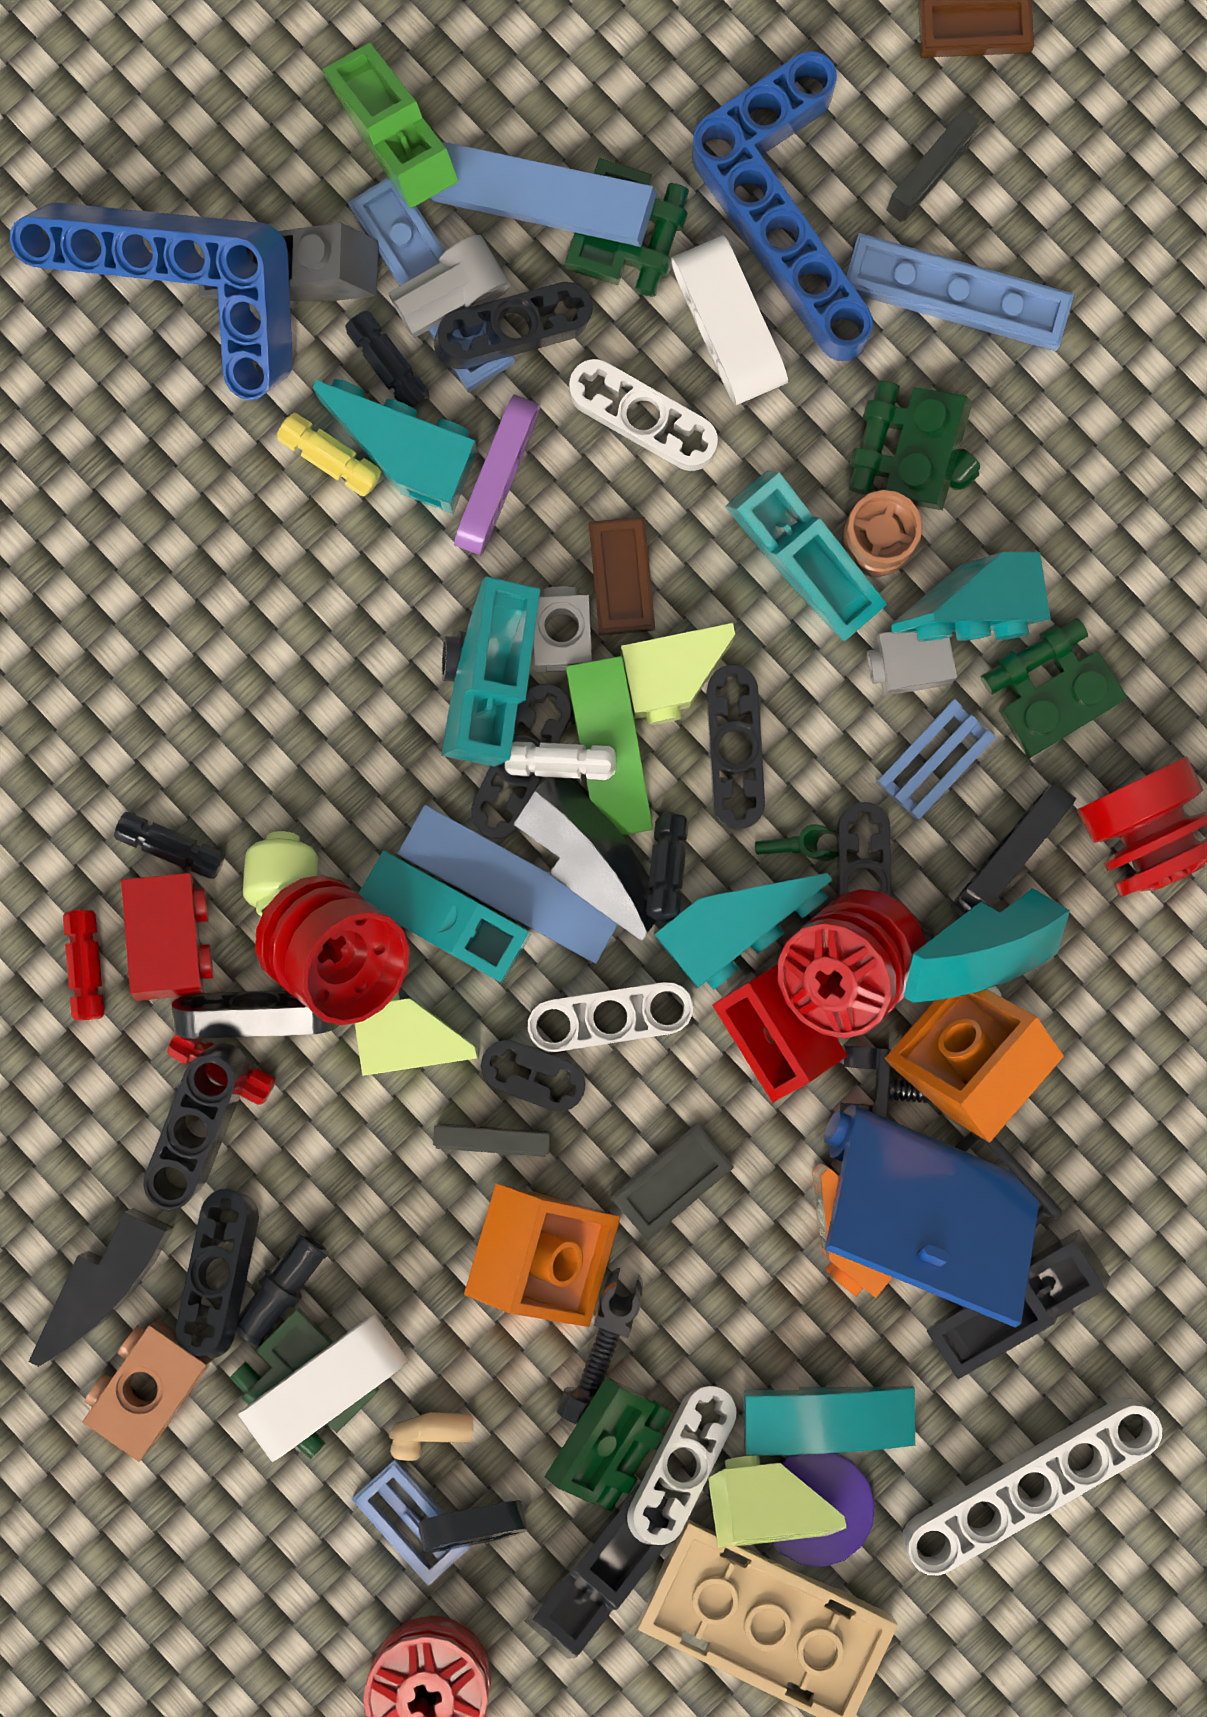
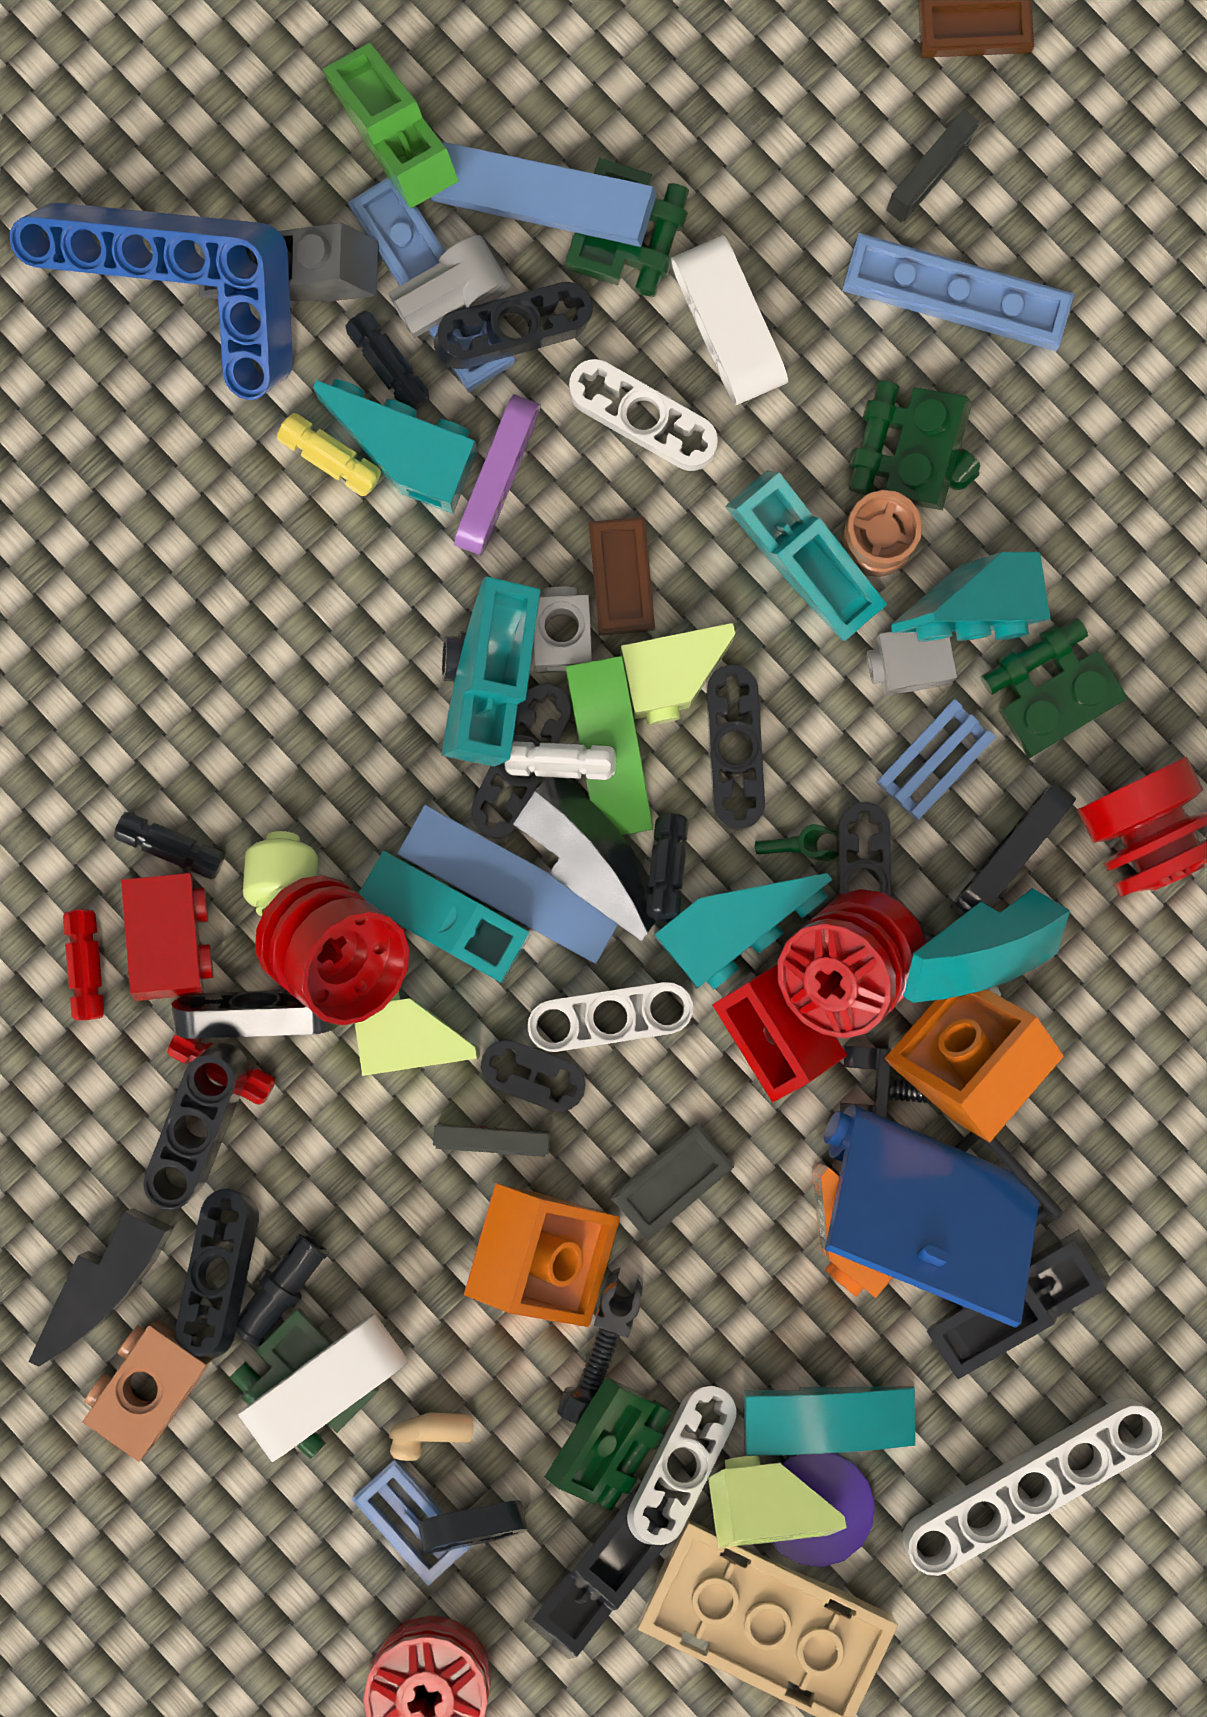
blue beam [692,51,873,361] -> none

